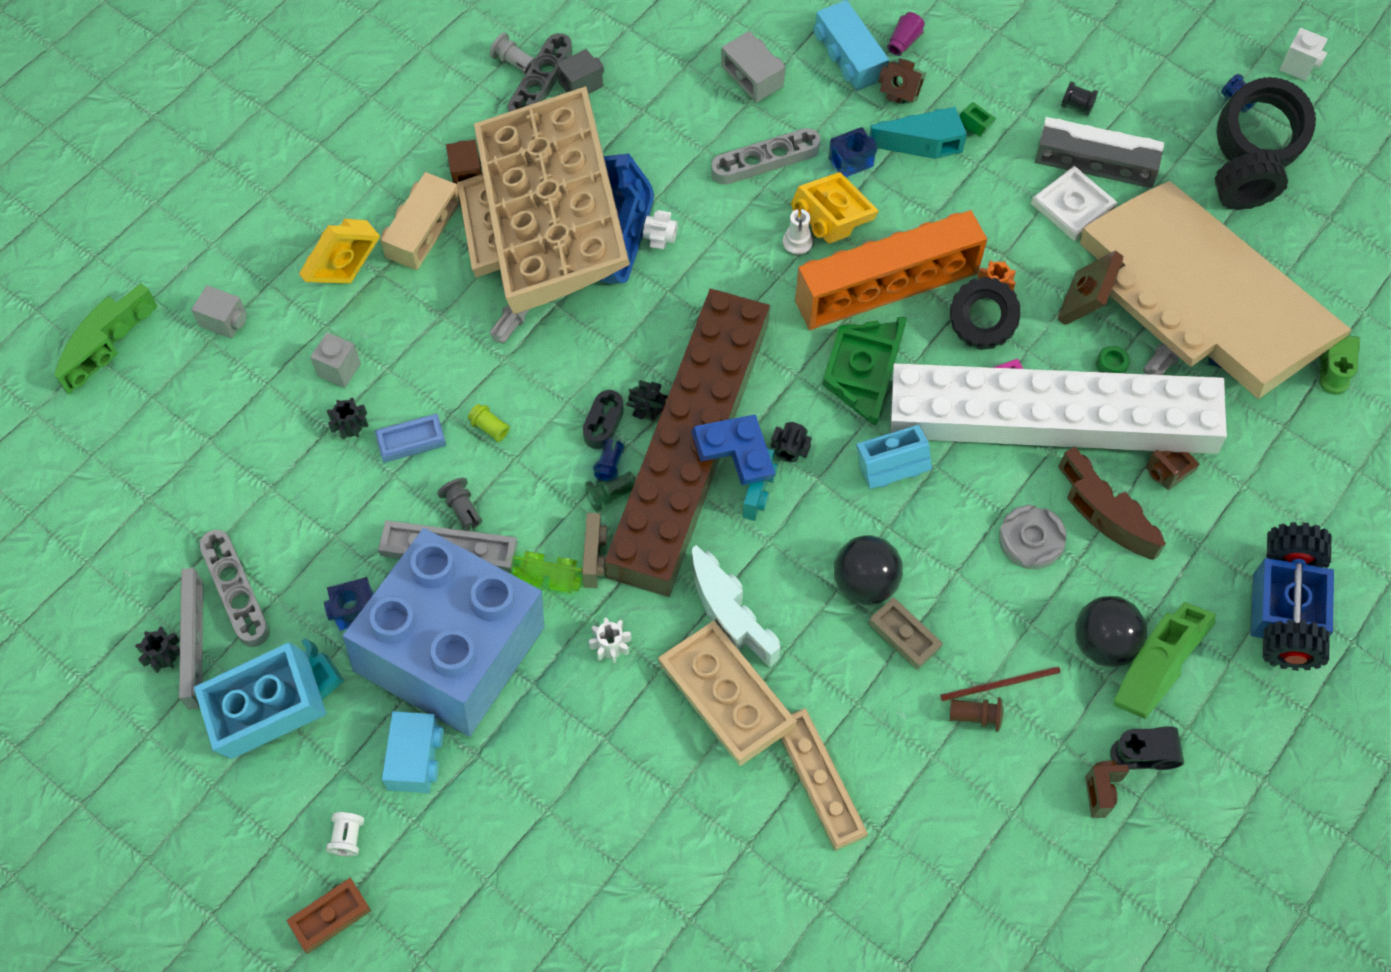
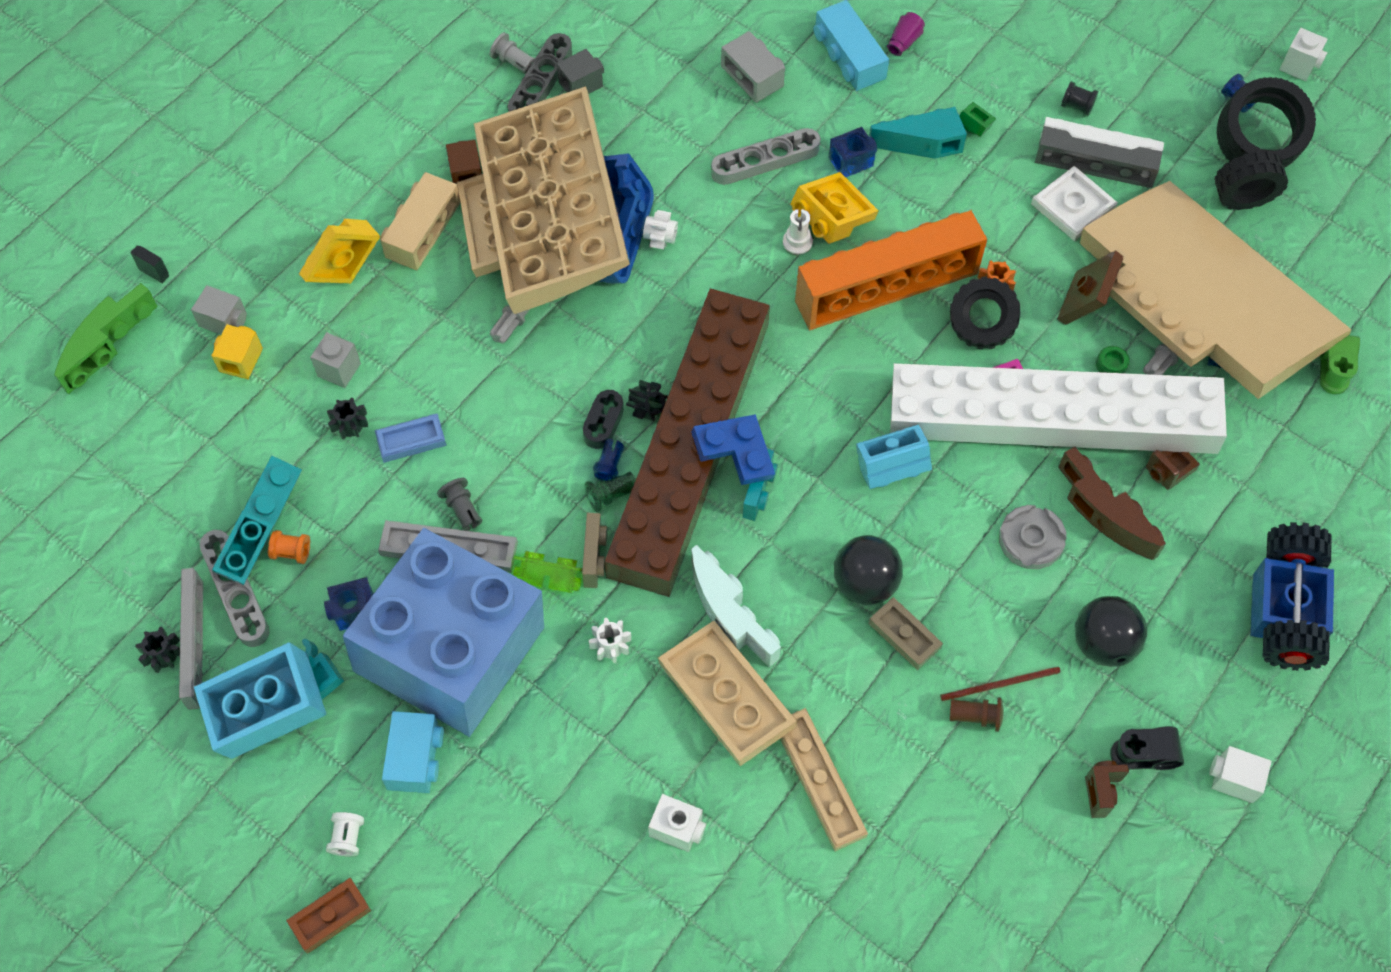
lime pin [468,404,510,442] -> none
black gear [770,422,812,463] -> none
green wing [822,317,907,425] -> none
reddish brown brick [878,58,927,103] -> none
bright green slope [1114,602,1216,719] -> none
none -> black tile [130,245,169,284]
none -> yellow brick [211,324,263,379]
none -> teal slope [212,455,302,586]
none -> orange bush [268,530,311,564]
none -> white brick [648,794,706,852]
none -> white brick [1210,746,1272,803]

